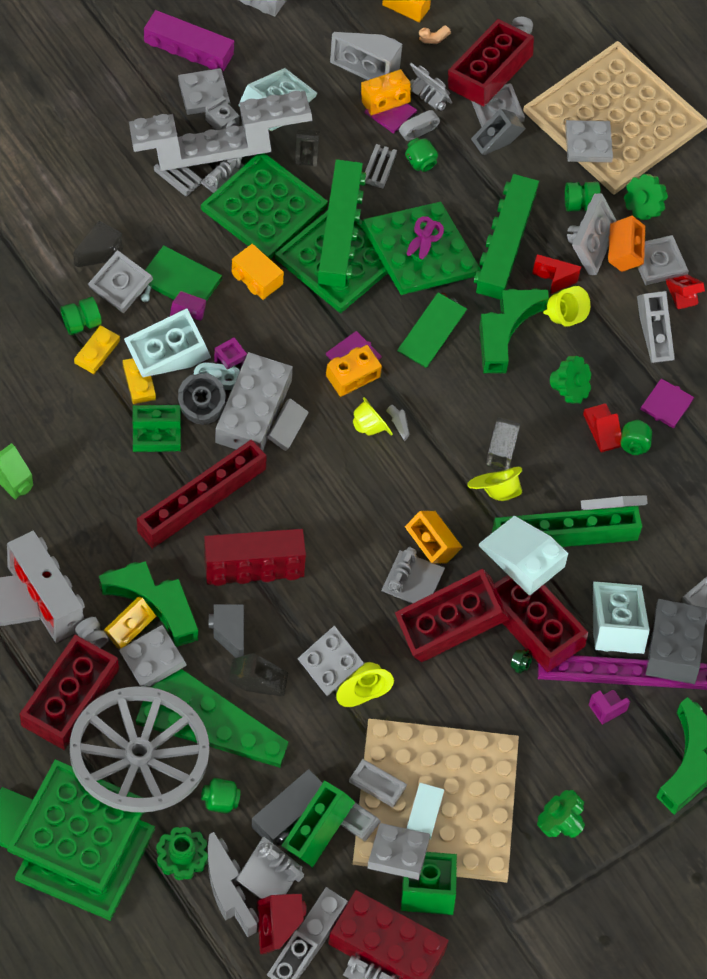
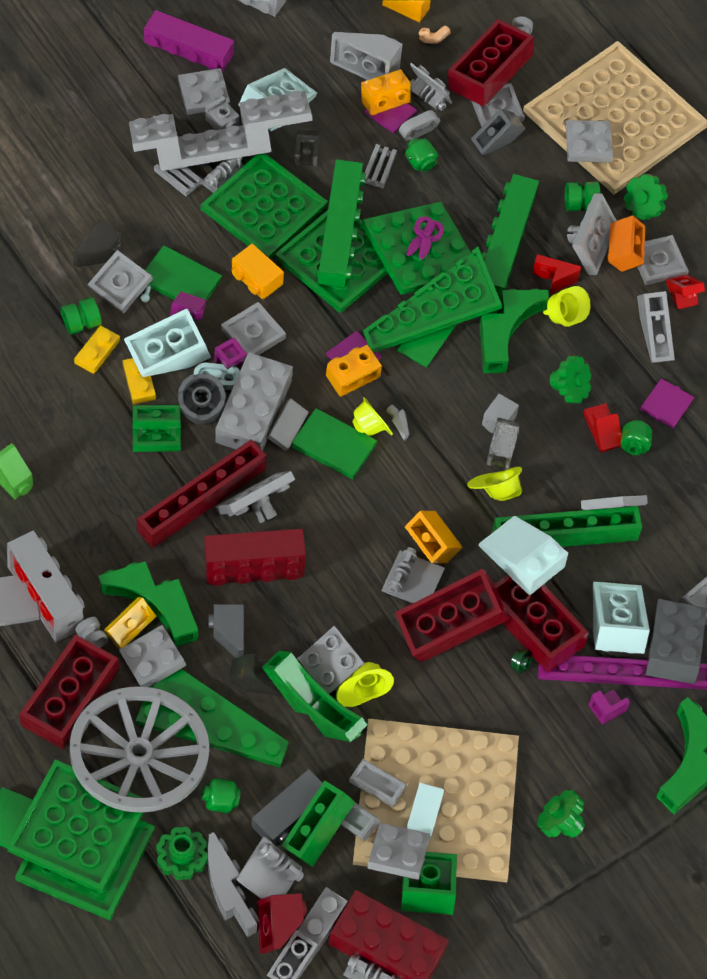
none -> light grey plate [216,471,295,523]
none -> light grey plate [221,302,286,355]
none -> green arch [262,651,367,742]
none -> green tile [291,408,377,480]
none -> green wing [363,247,502,353]
none -> light grey brick [482,394,519,437]

